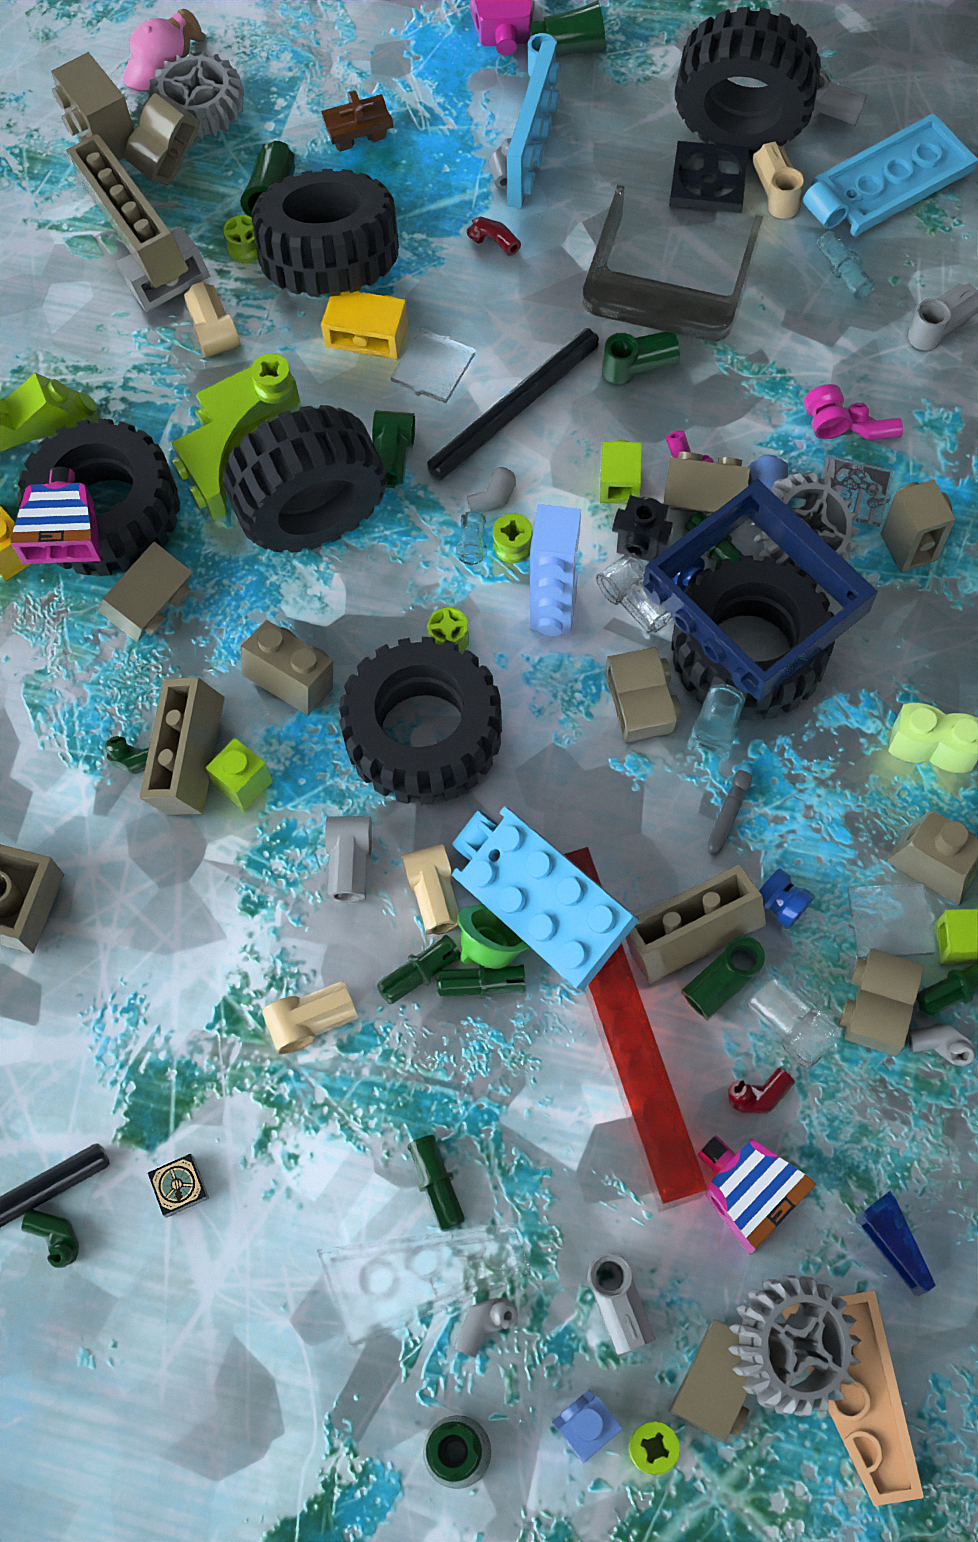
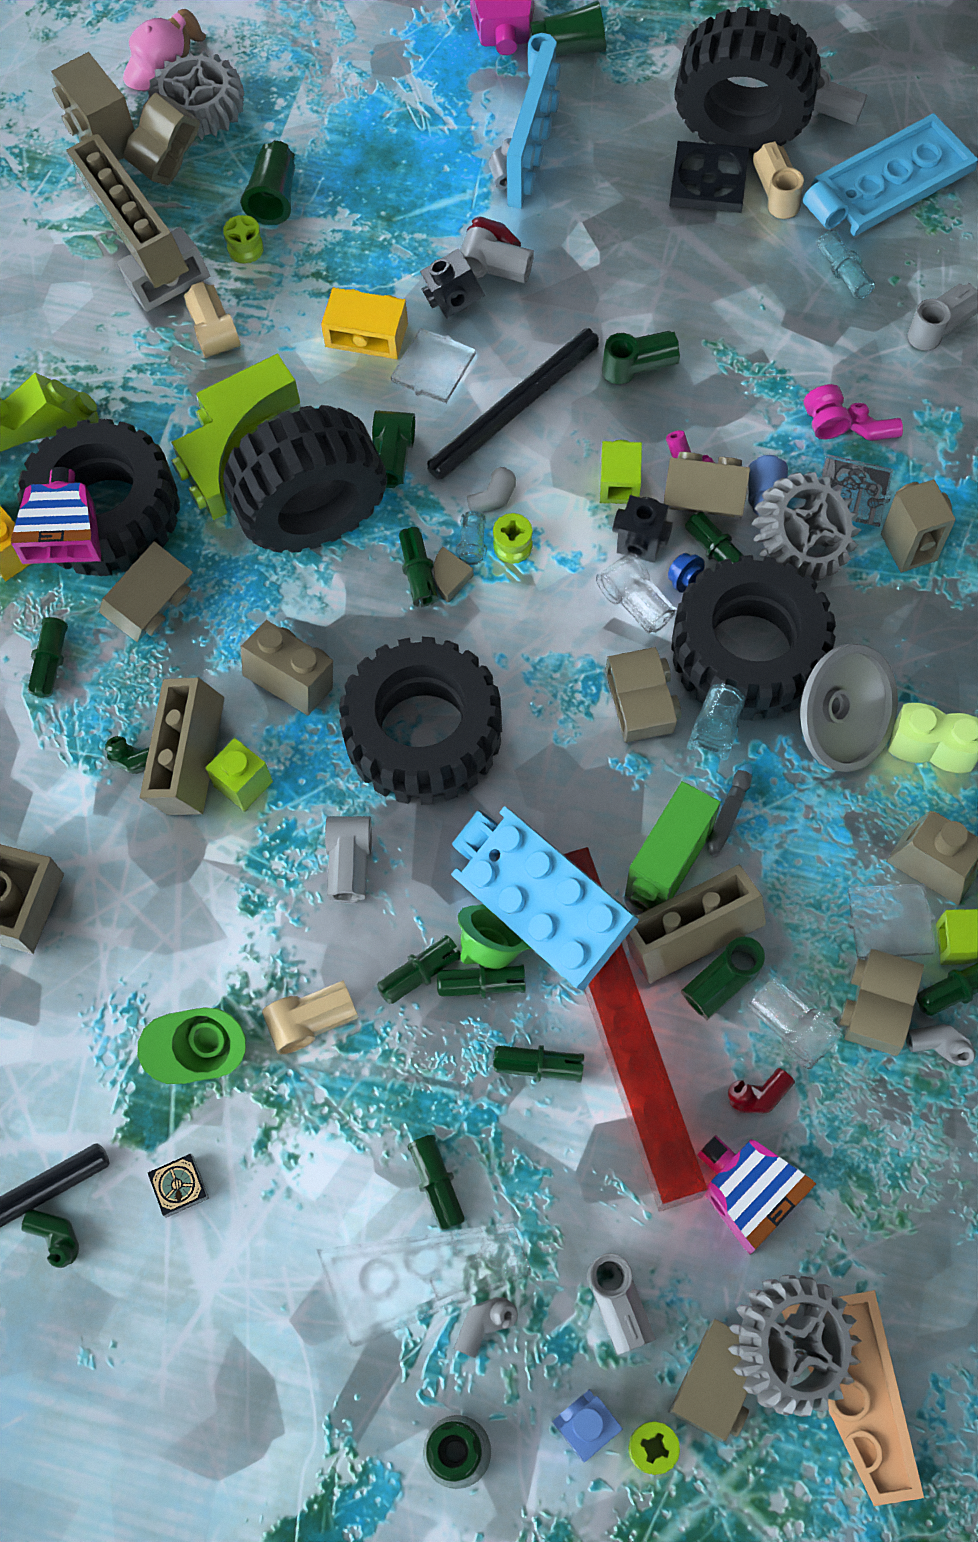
lime wheel [250,353,294,404] -> none
black tyre [251,169,399,297] -> none
reddish brown hips [321,90,394,152] -> none
tan piece [401,843,460,935] -> none
lime wheel [427,607,469,653] -> none
light blue arch [530,504,581,637] -> none
clear smoke windscreen [582,185,763,342] -> none
dark blue window [643,479,878,701] -> none
blue wheel [759,868,815,930] -> none
clear blue slope [855,1190,936,1296] -> none
none -> dark green axle [28,617,68,698]
none -> bright green piece [137,1007,246,1084]
none -> dark green axle [399,527,438,607]
none -> black brick [420,248,485,319]
none -> dark tan tile [433,547,474,602]
none -> light grey piece [460,227,534,283]
none -> dark green axle [493,1045,584,1083]
none -> bright green window [625,781,721,912]
none -> light grey dish [800,644,898,772]

